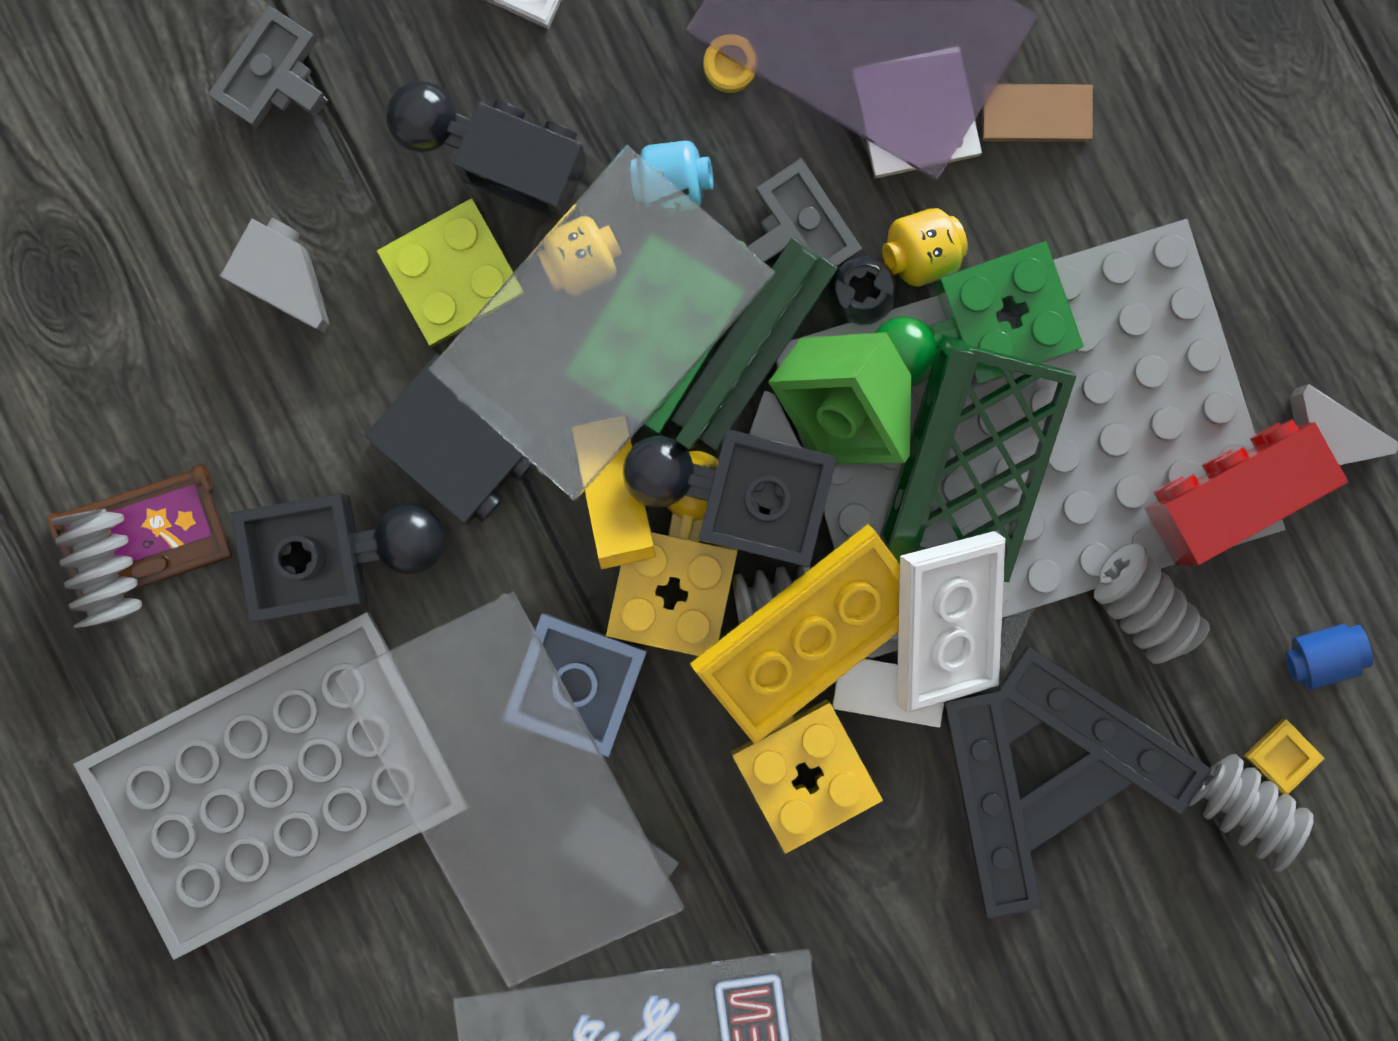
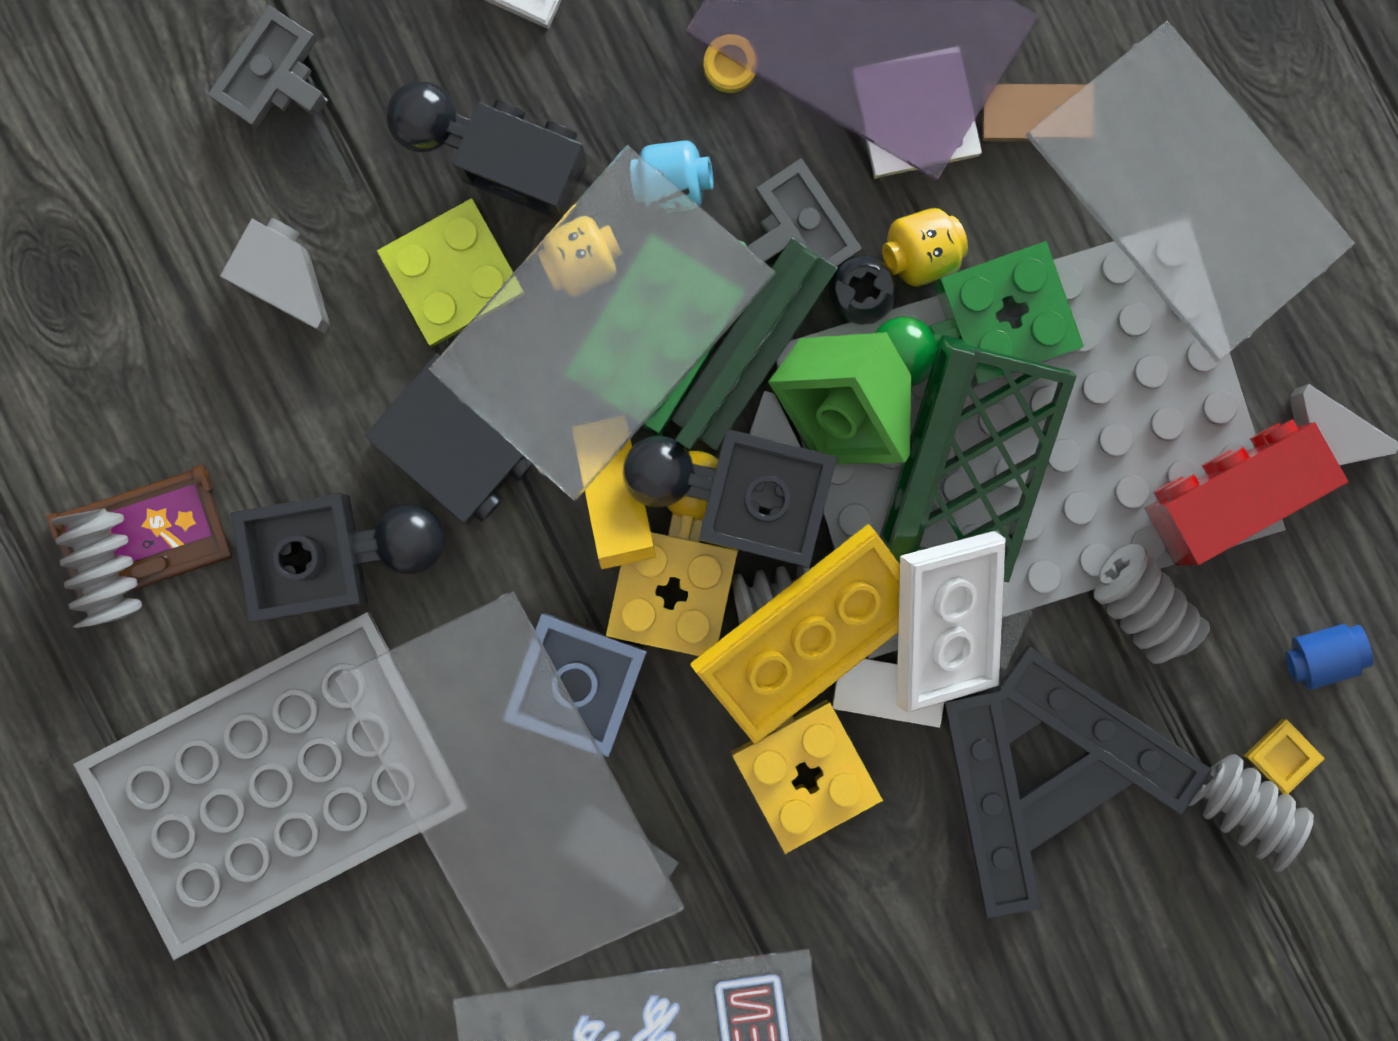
none -> clear piece [1026,20,1355,362]

